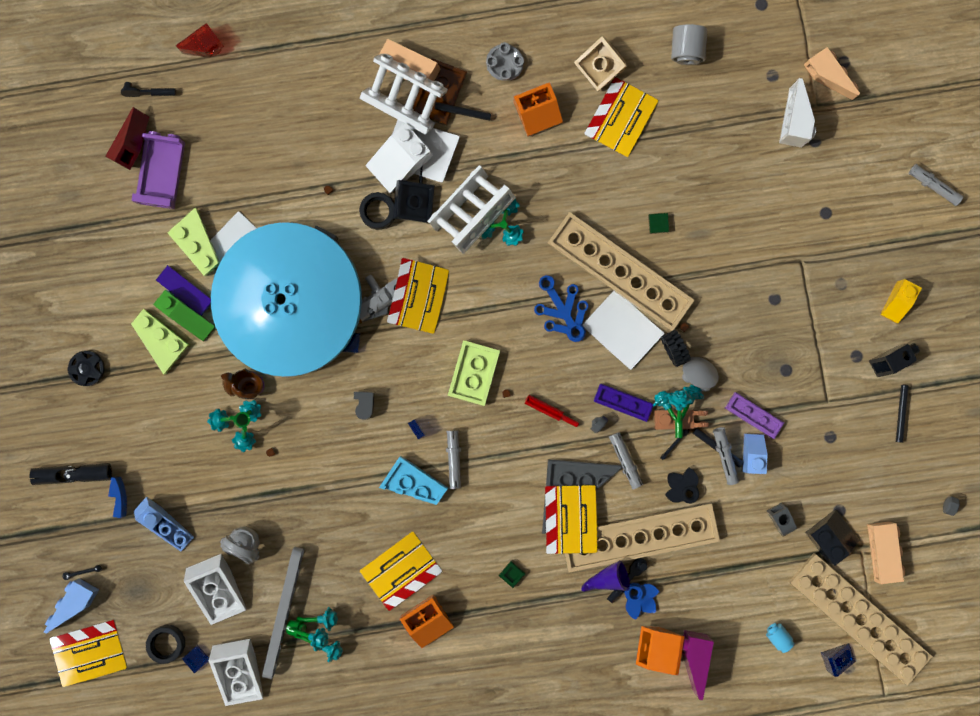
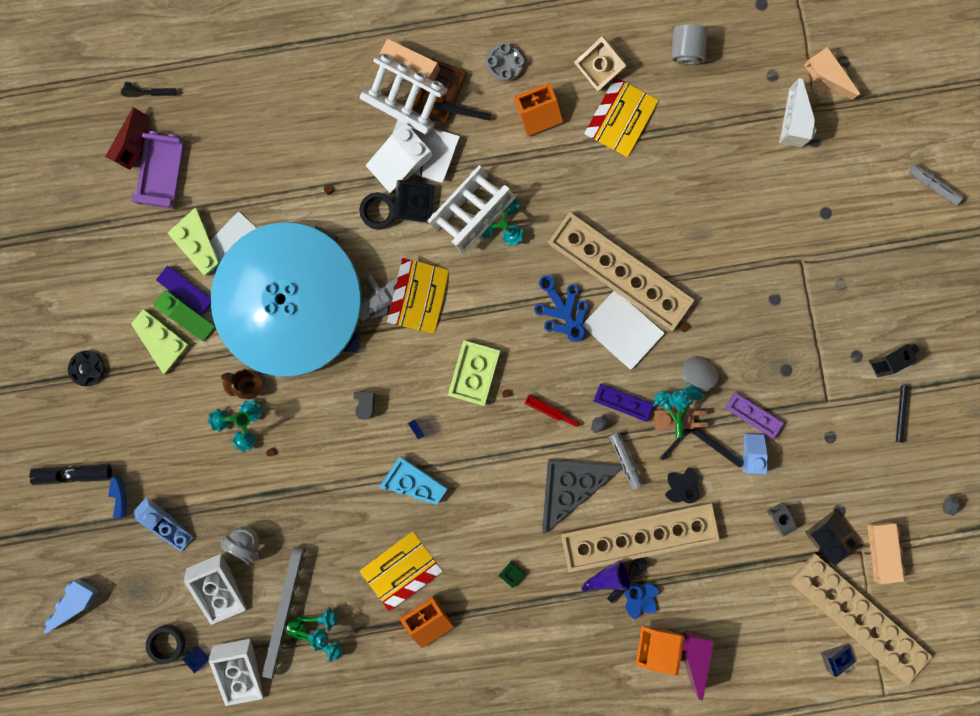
yellow sticker [50,620,127,687] -> none
black hinge [62,565,102,580] -> none
clear red slope [176,23,224,58] -> none
light grey pin [446,430,462,489] -> none
yellow sticker [545,485,597,554] -> none
dark green tile [648,213,669,234] -> none
black tyre [661,330,691,367] -> none
light grey pin [713,427,739,485] -> none
medium azure brick [766,623,794,653] -> none
yellow slope [880,279,922,324] -> none

